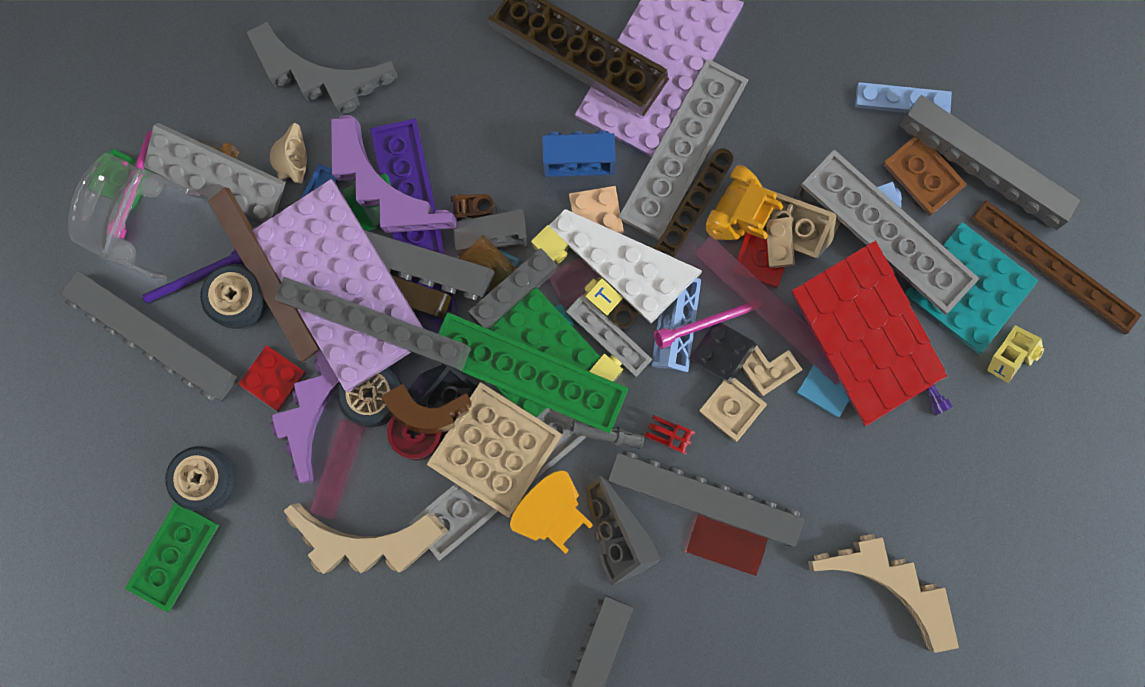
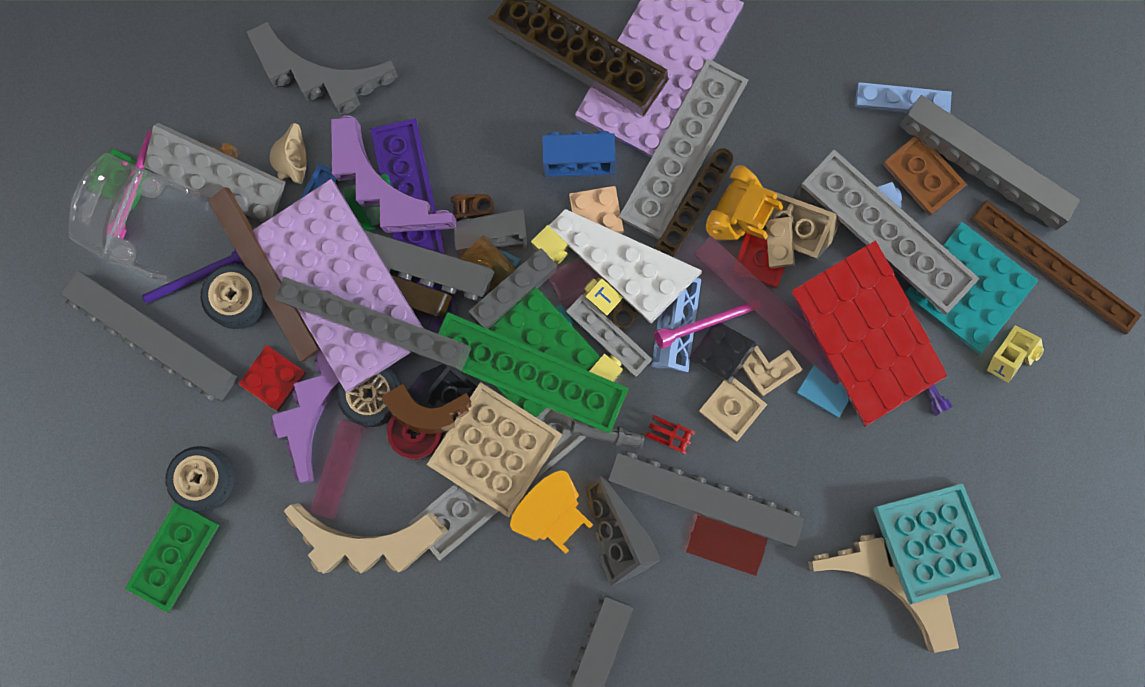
none -> teal plate [873,484,1001,605]

